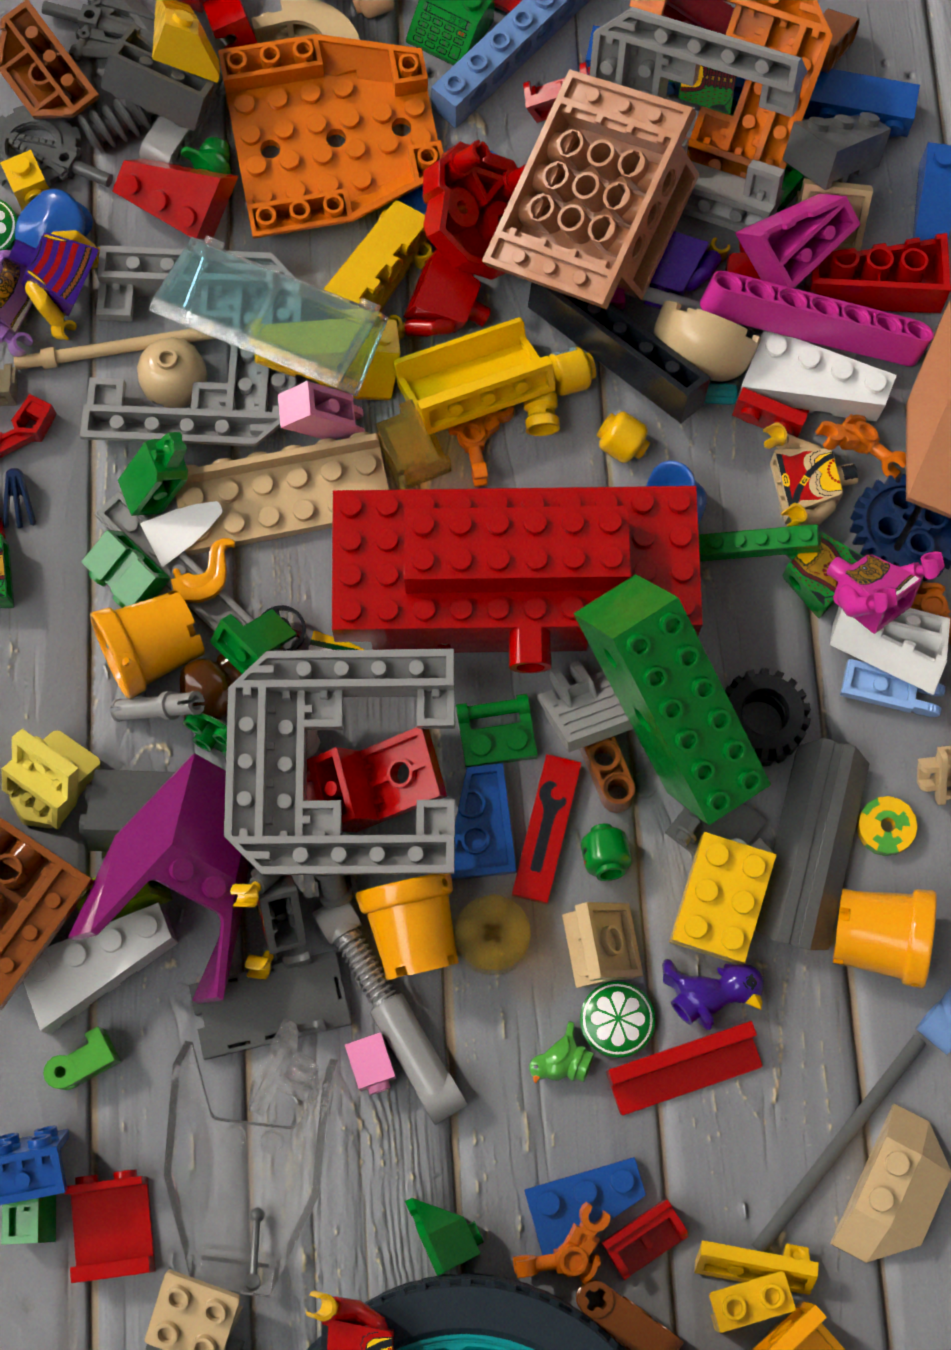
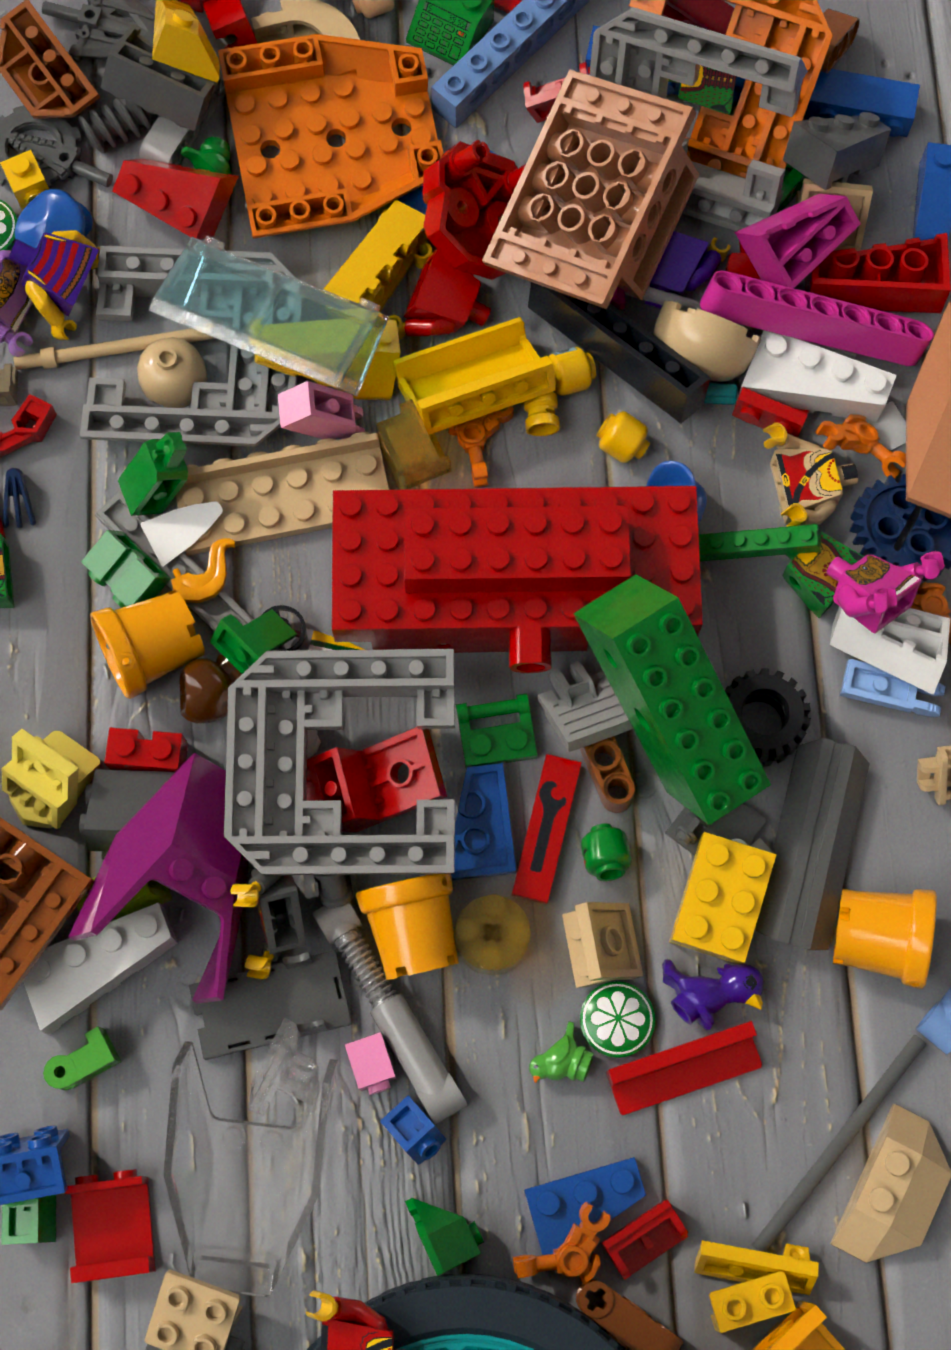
light grey pin [110,691,205,722] -> none
green dish [183,713,227,758] -> none
dark grey hinge [245,1207,265,1291] -> none
yellow piece [856,796,918,856] -> none
none -> red brick [104,727,188,772]
none -> blue bracket [380,1095,446,1165]
none -> white sticker [866,401,906,451]

